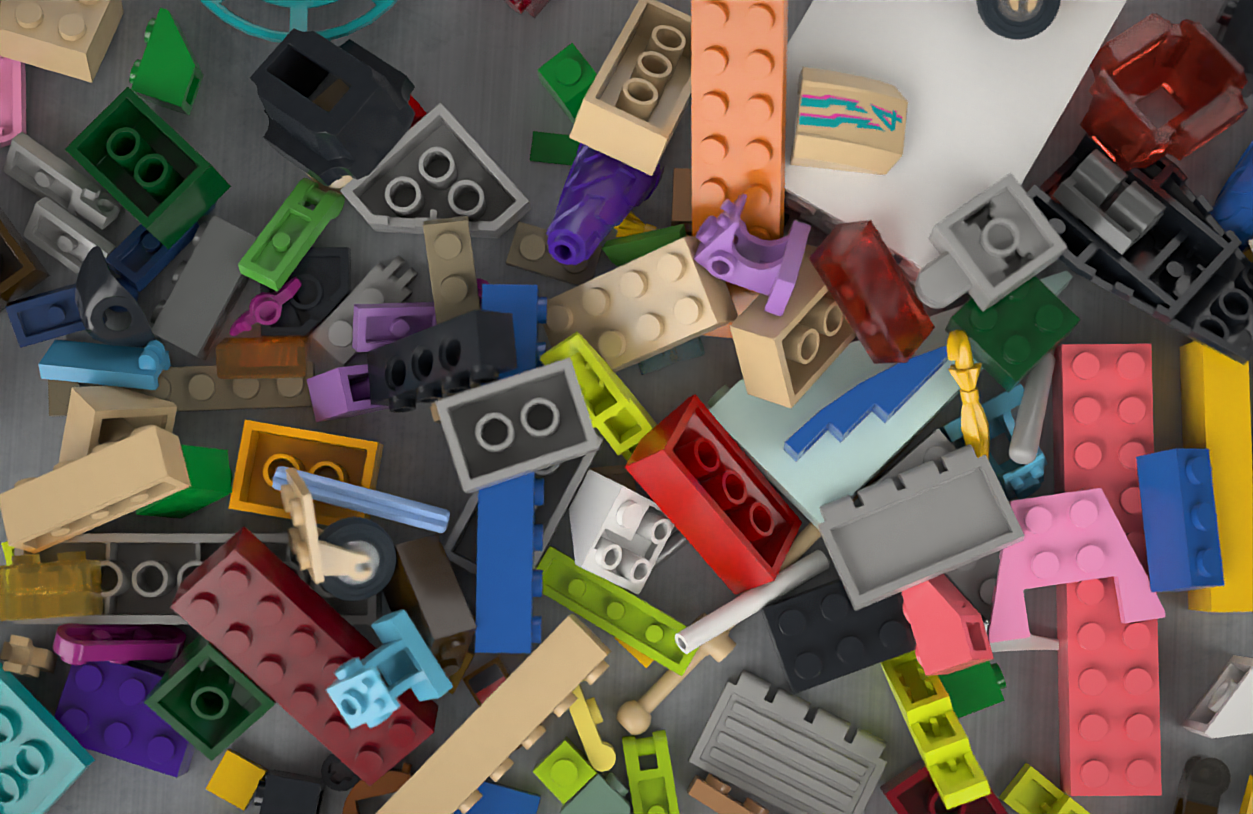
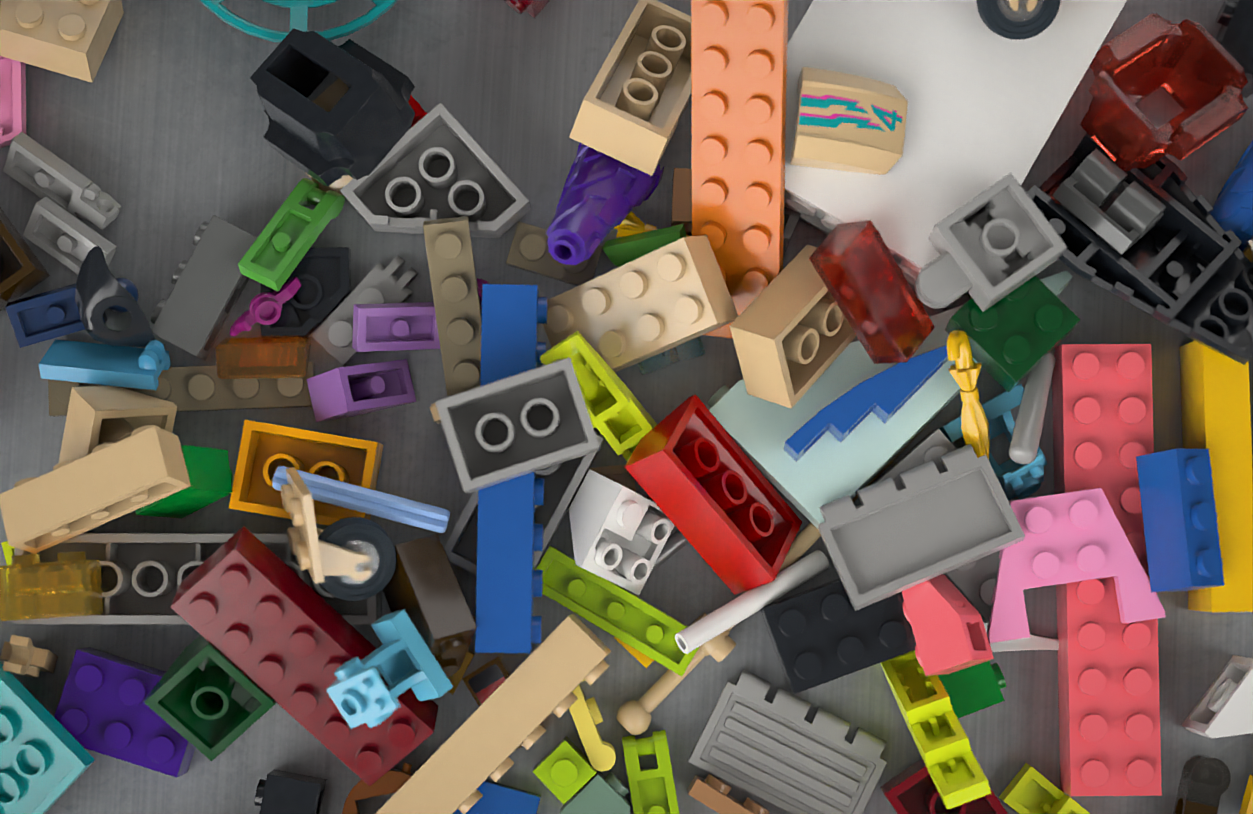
magenta plate [53,623,186,665] -> none
dark green brick [65,87,231,250] -> none
dark blue plate [105,201,217,292] -> none
green slope [129,7,204,115] -> none
yellow tile [205,748,268,811] -> none
black bush [321,753,361,792] -> none
black brick [367,309,517,413] -> none
green sticker [530,131,580,166] -> none
green slope [537,43,597,124] -> none
medium lavender tile [694,194,811,317] -> none

